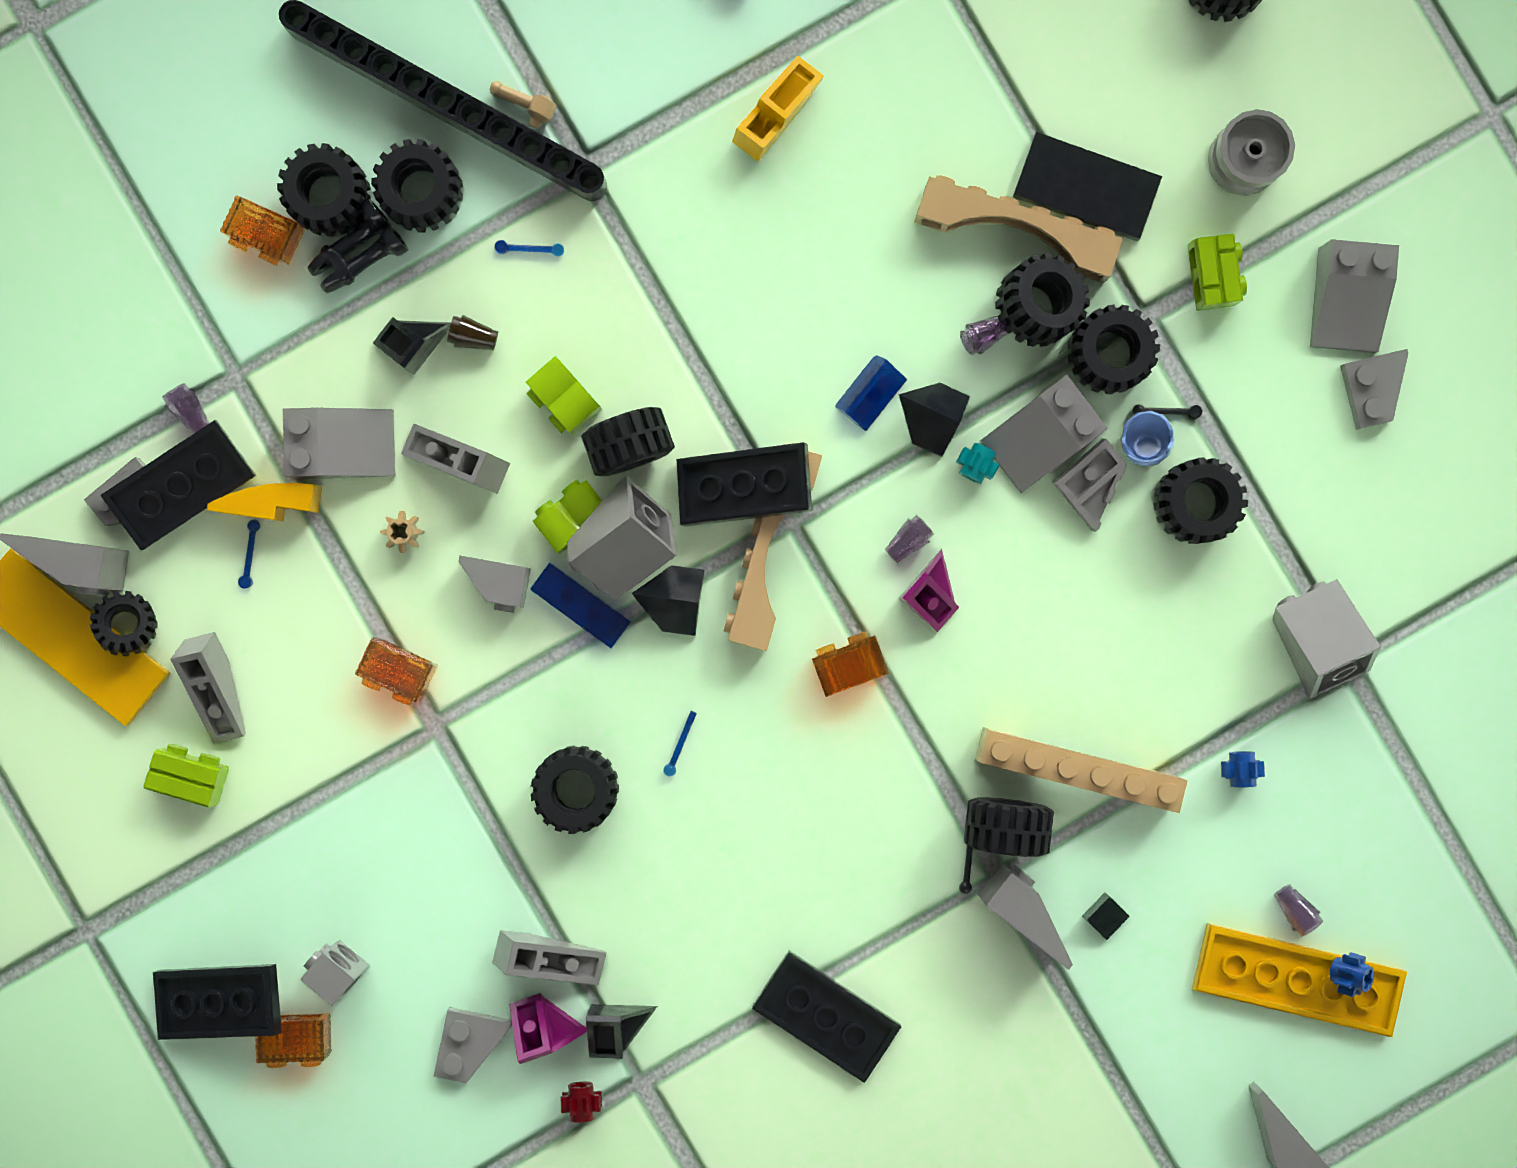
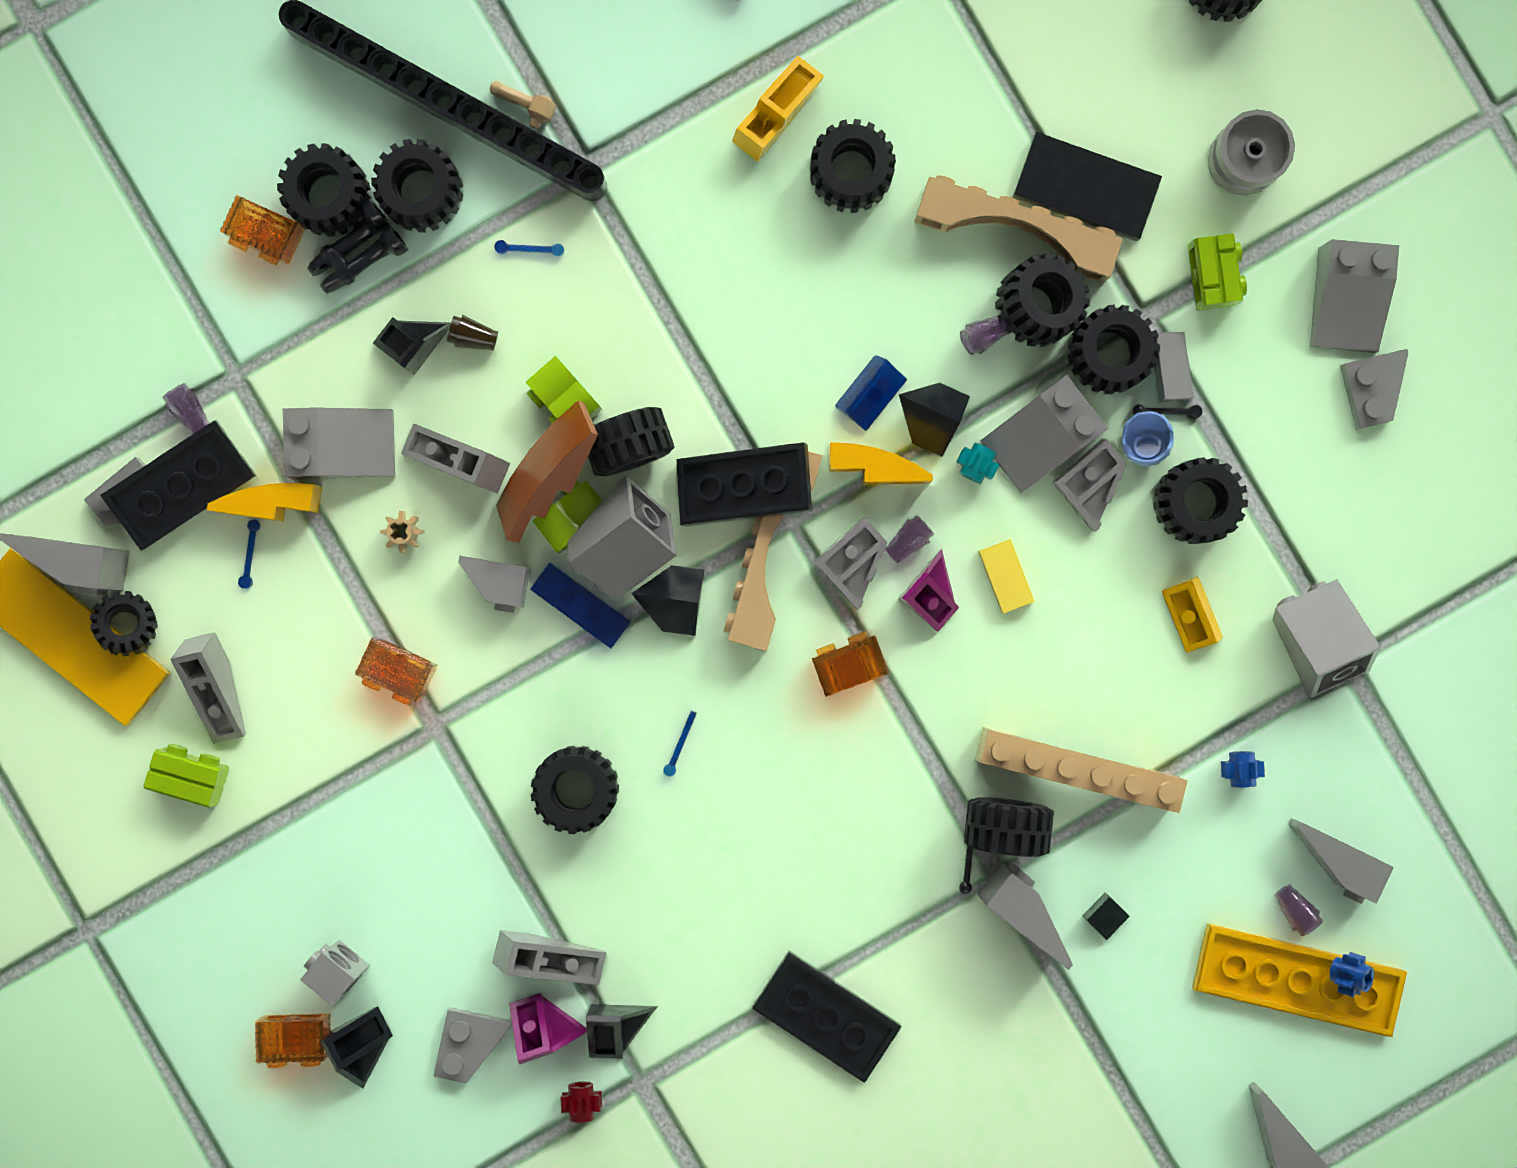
black tile [153,964,282,1040] -> none
none -> black slope [321,1006,393,1089]
none -> dark orange slope [496,401,598,543]
none -> black tyre [810,119,896,213]
none -> light grey wing [814,516,887,610]
none -> yellow slope [829,442,933,485]
none -> light yellow tile [978,539,1035,614]
none -> light grey slope [1154,332,1194,403]
none -> yellow slope [1161,576,1223,653]
none -> light grey slope [1289,818,1394,904]

